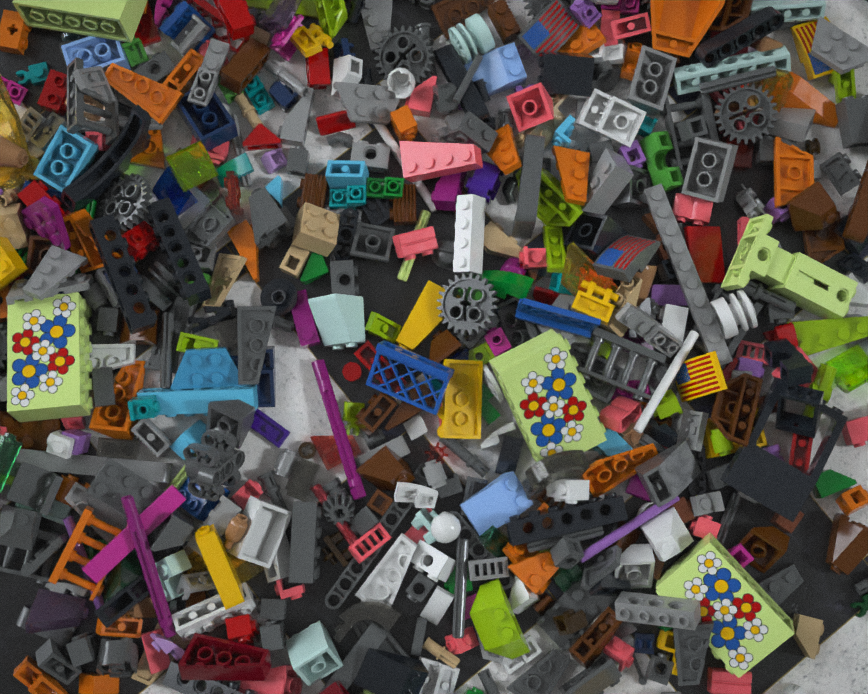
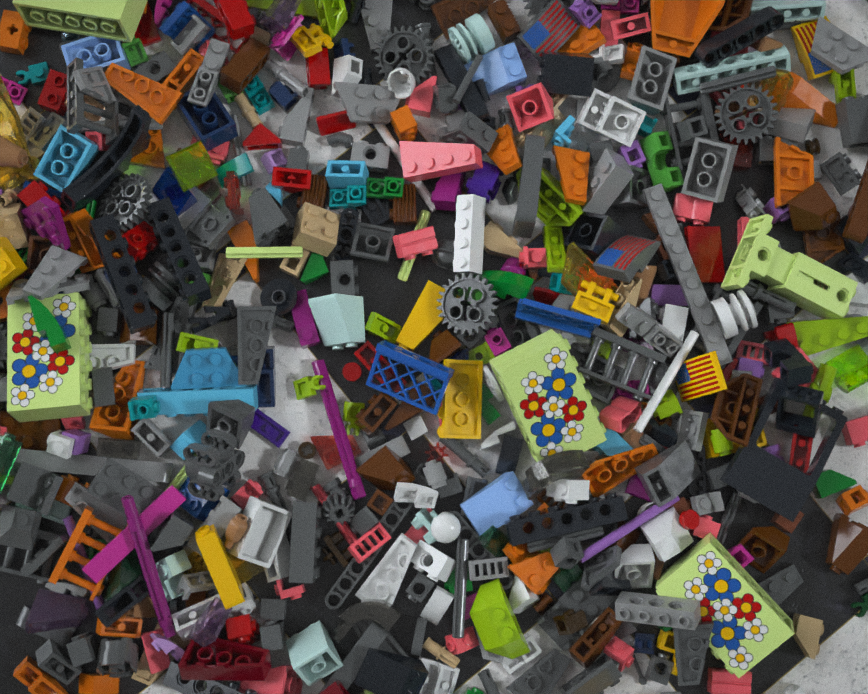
none -> green slope [28,295,71,353]
none -> clear purple slope [188,597,232,647]
none -> yellowish green axle [226,246,303,259]
none -> red slope [272,167,312,193]
none -> lime plate [293,375,326,400]
none -> red tile [679,510,700,530]

